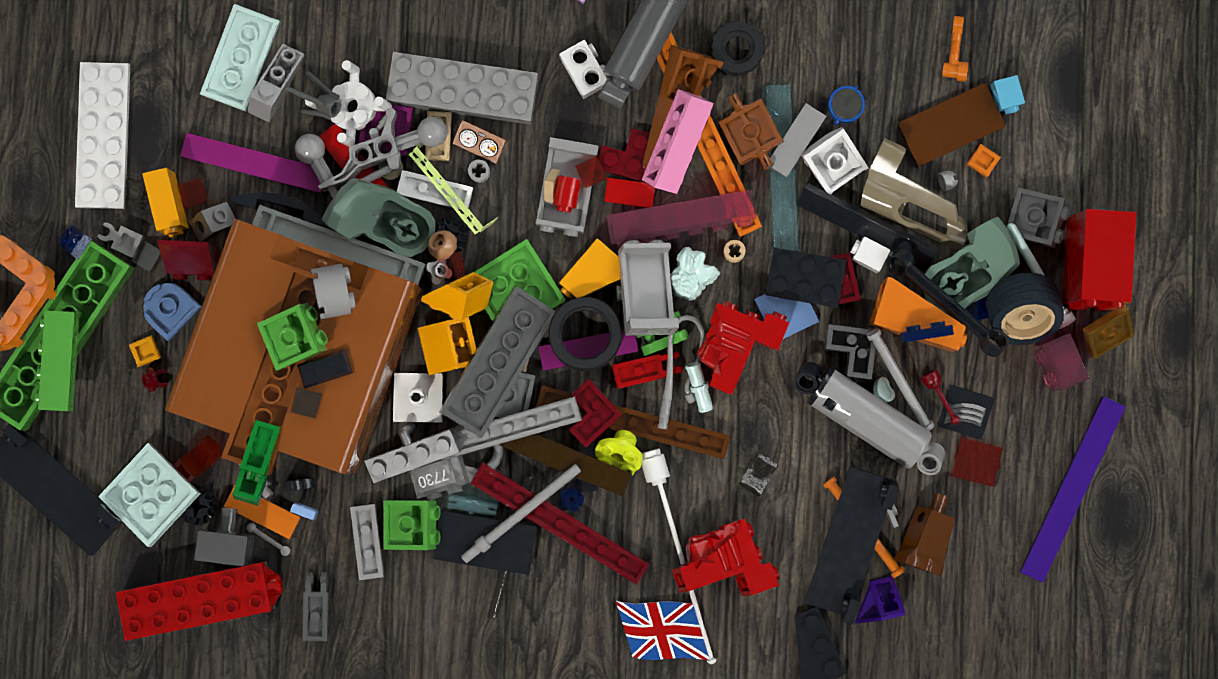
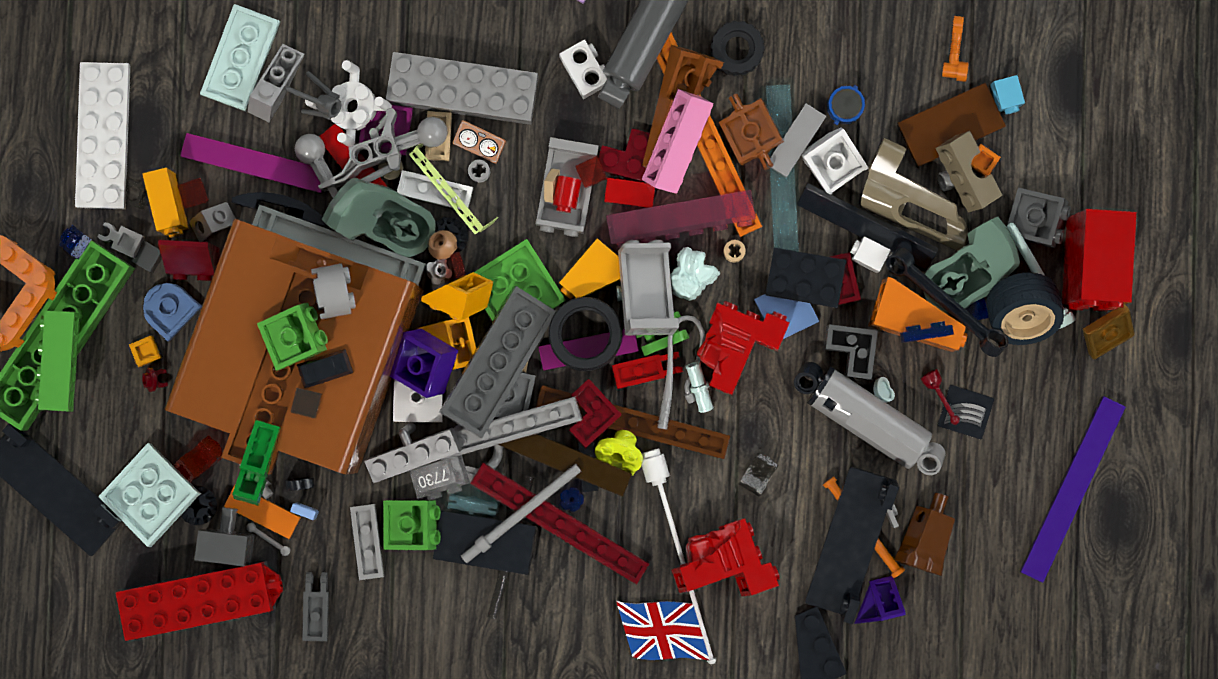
light grey bar [866,328,934,431] -> none
clear red piece [951,437,1003,487] -> none
clear pink brick [1033,333,1090,391] -> none
none -> dark purple brick [390,329,458,398]
none -> dark tan arch [936,131,1002,212]

